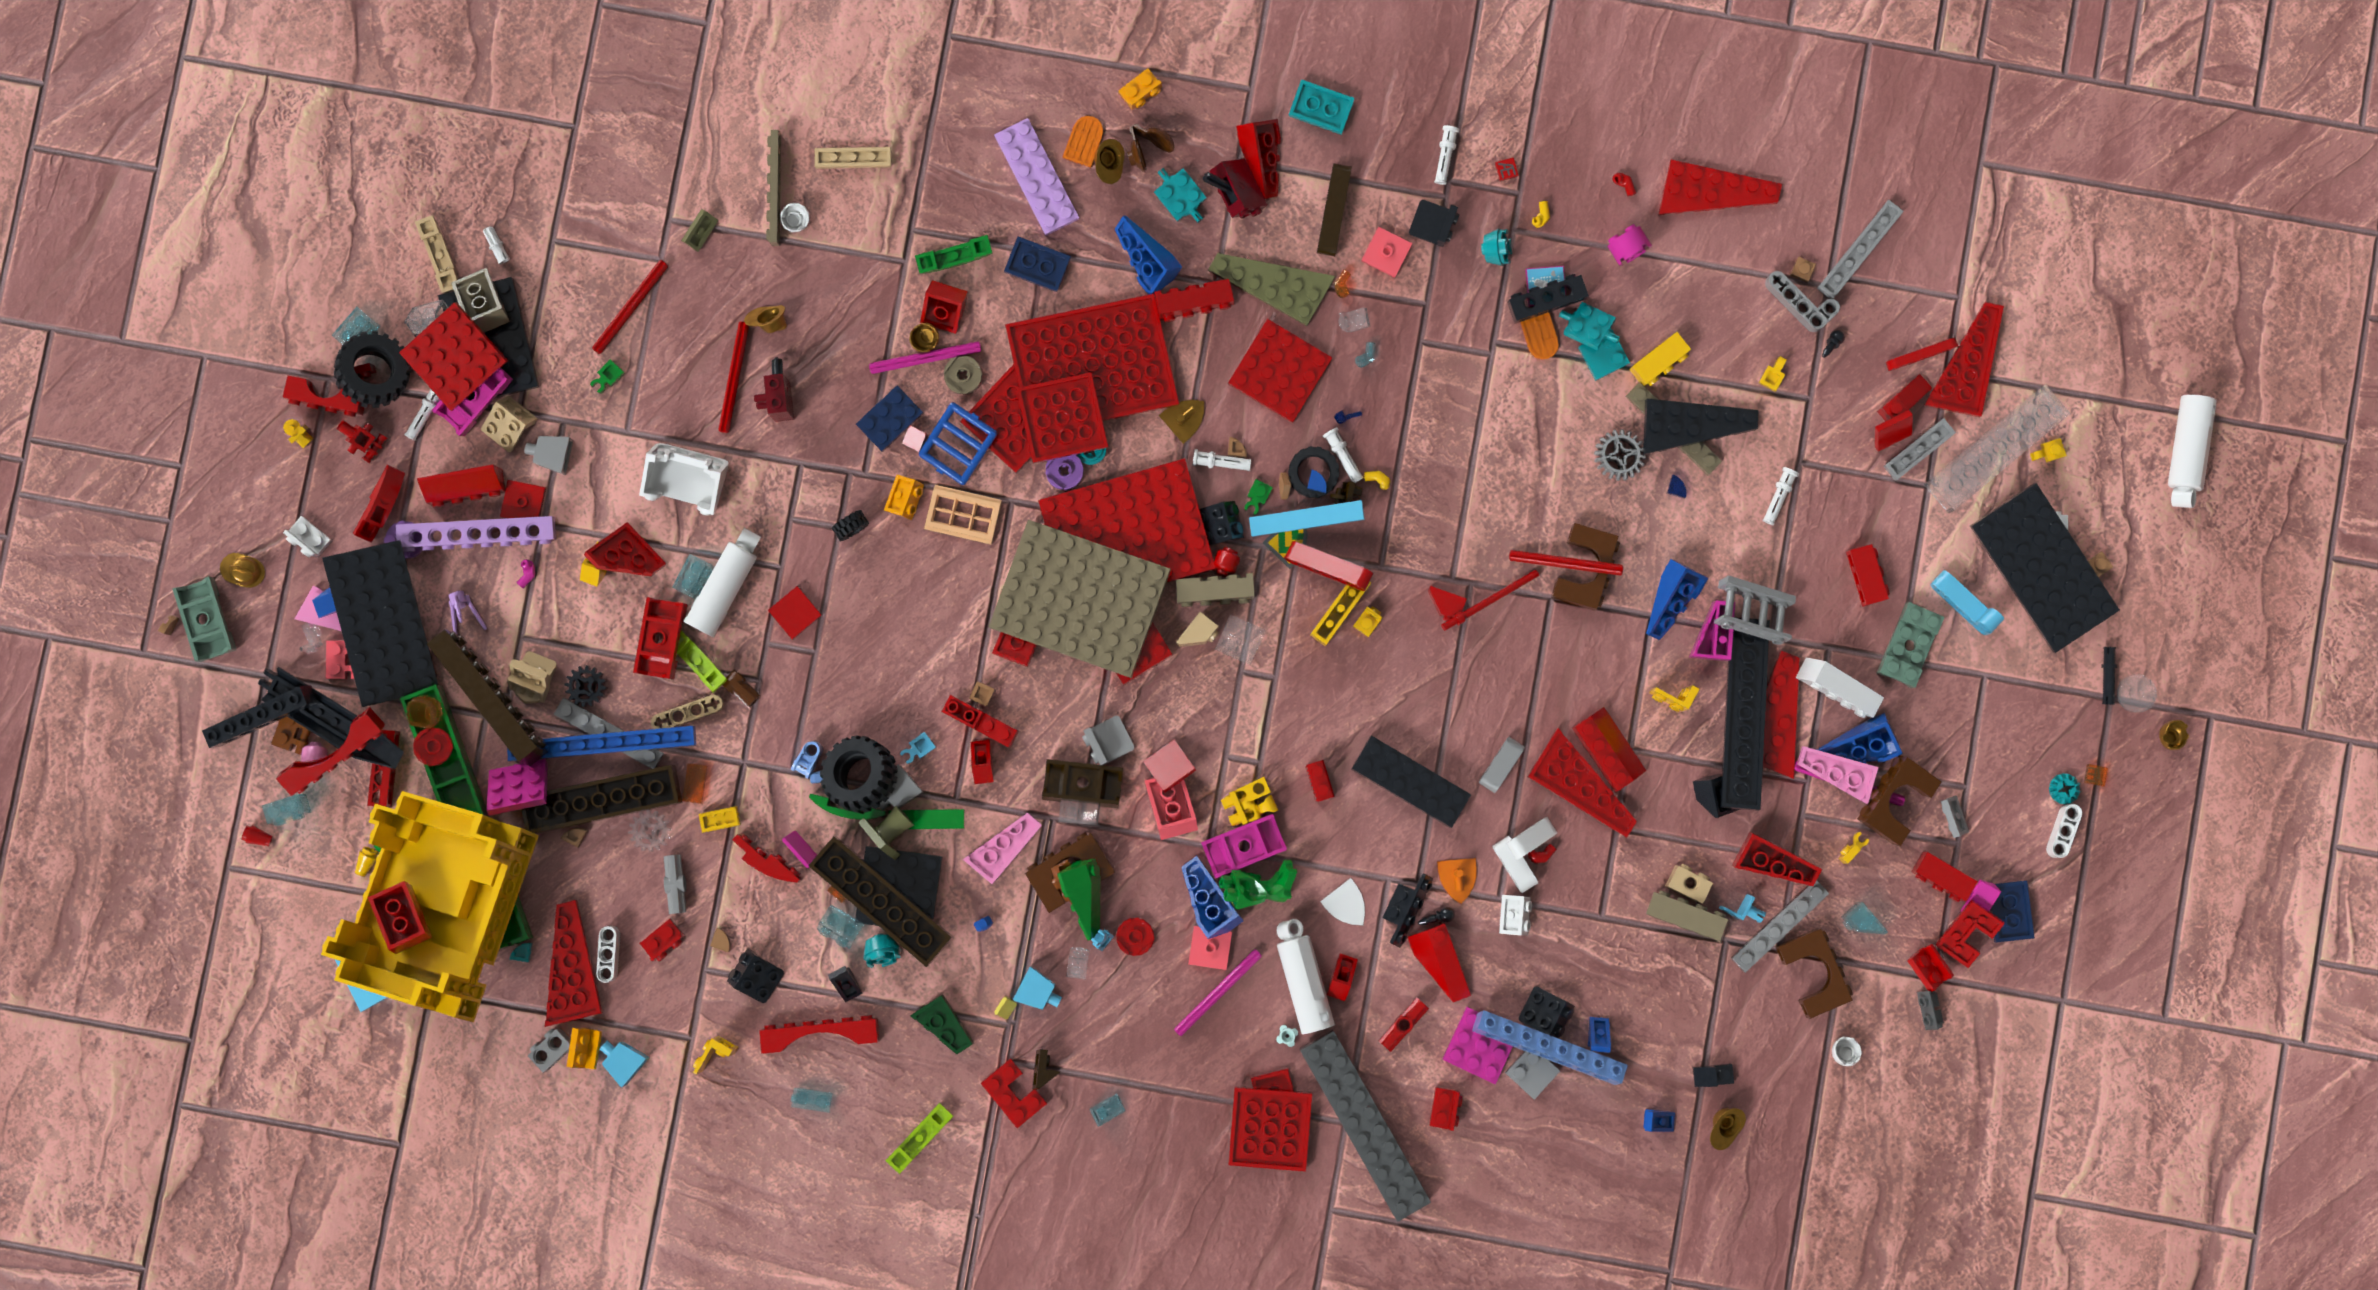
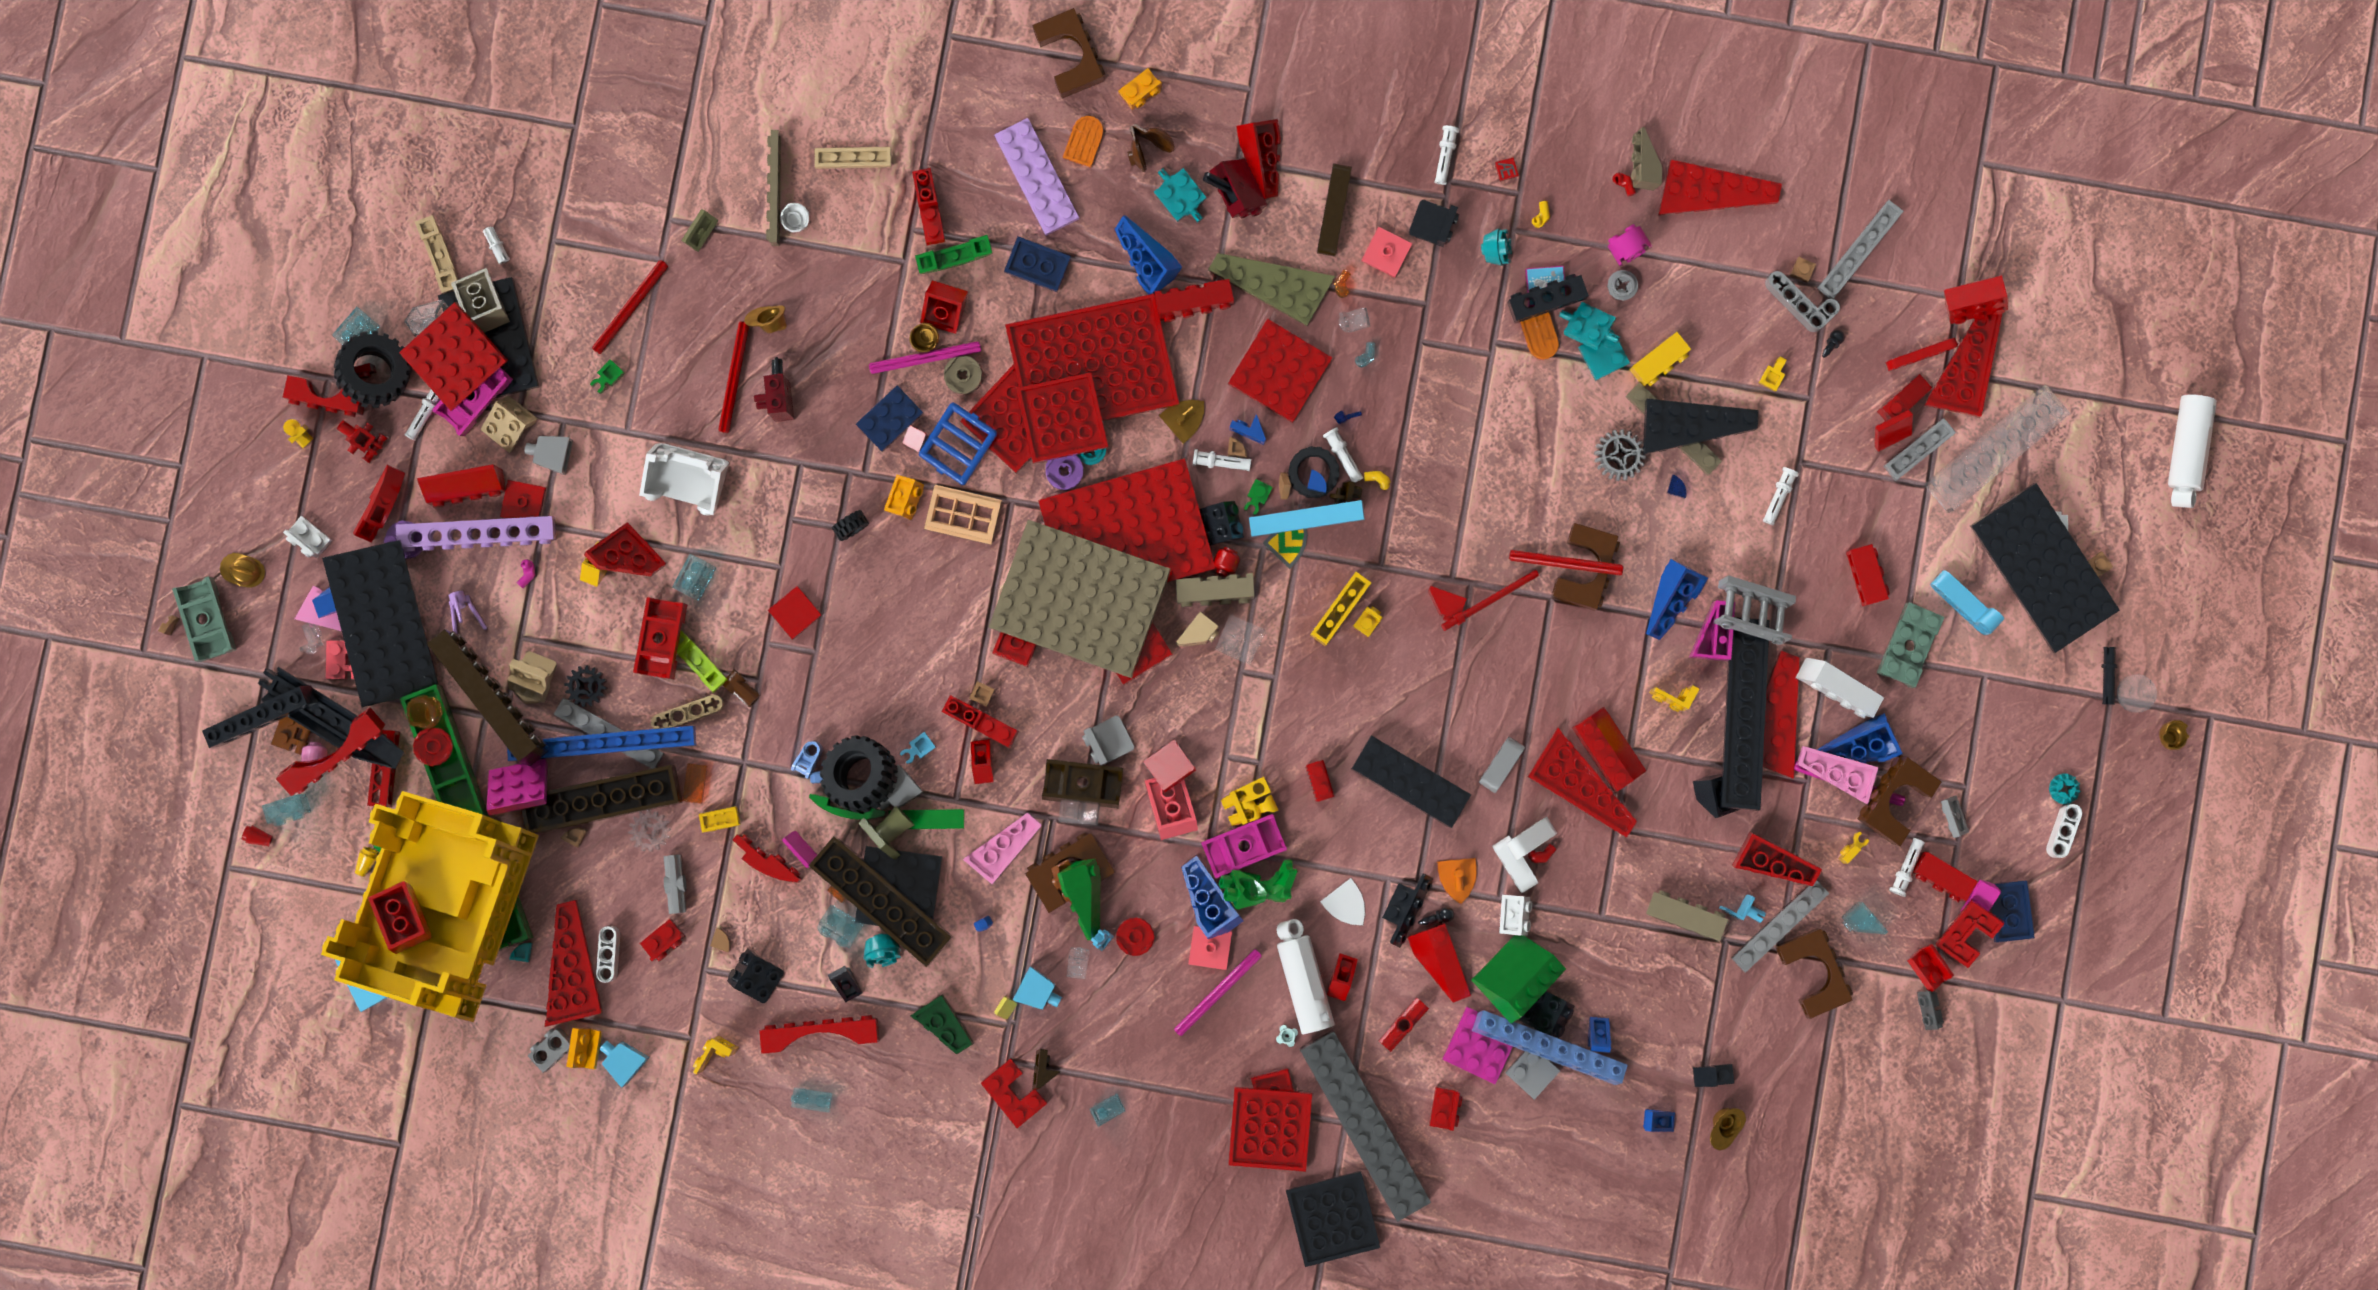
white piece [683,528,761,638] -> none
lime slope [885,1103,953,1174] -> none
pearl gold piece [1094,139,1125,184] -> none
beam [1284,541,1373,591] -> none
teal plate [1288,79,1355,135] -> none
tan brick [1665,864,1713,904] -> none
white hair [1832,1036,1862,1066] -> none
yellow plate [2030,438,2067,463] -> none
clear orange tile [2084,764,2108,787] -> none
none -> red slope [912,168,945,246]
none -> reddish brown arch [1032,8,1105,99]
none -> blue slope [1229,414,1266,445]
none -> black plate [1286,1171,1381,1267]
none -> green slope [1471,935,1566,1023]
none -> light grey gear [1607,270,1638,301]
none -> dark tan slope [1631,127,1662,191]
none -> white pin [1889,838,1925,897]
none -> red brick [1944,275,2008,324]

